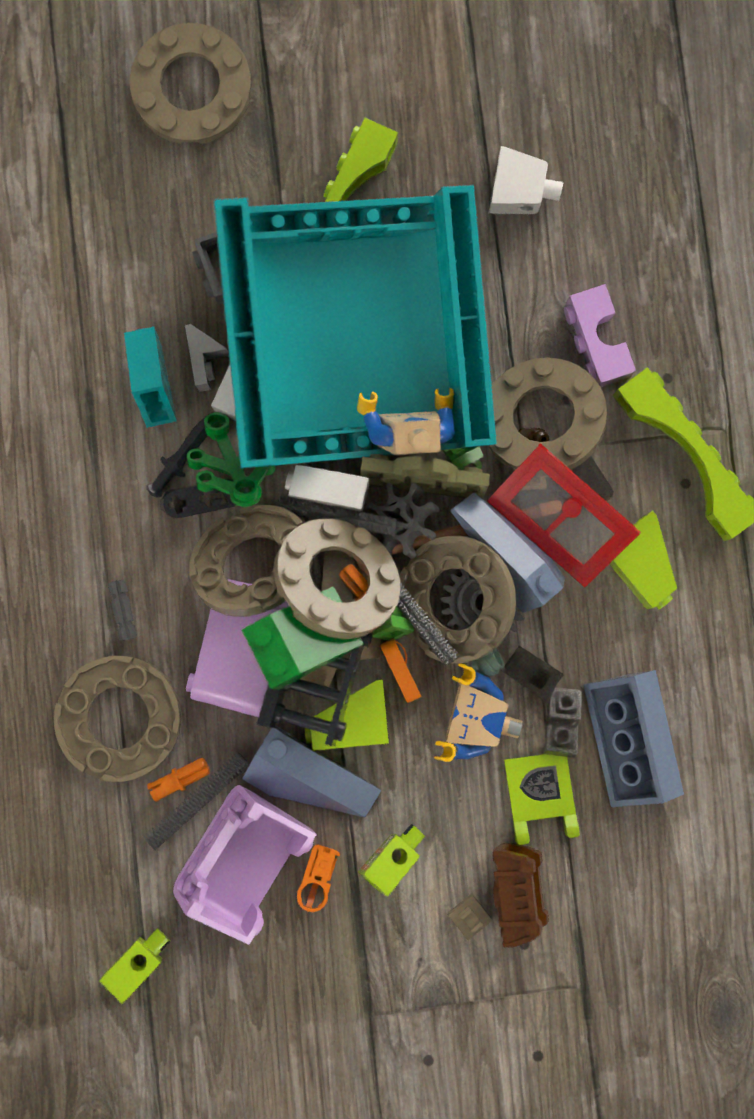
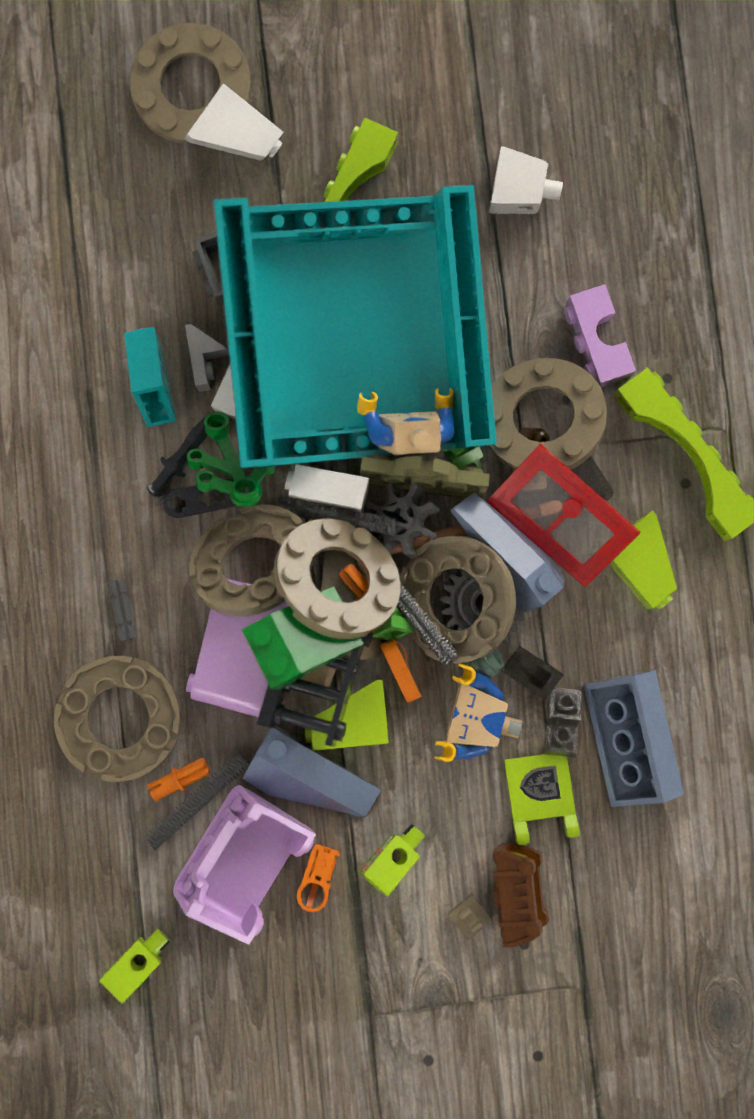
none -> white slope [184,83,283,161]

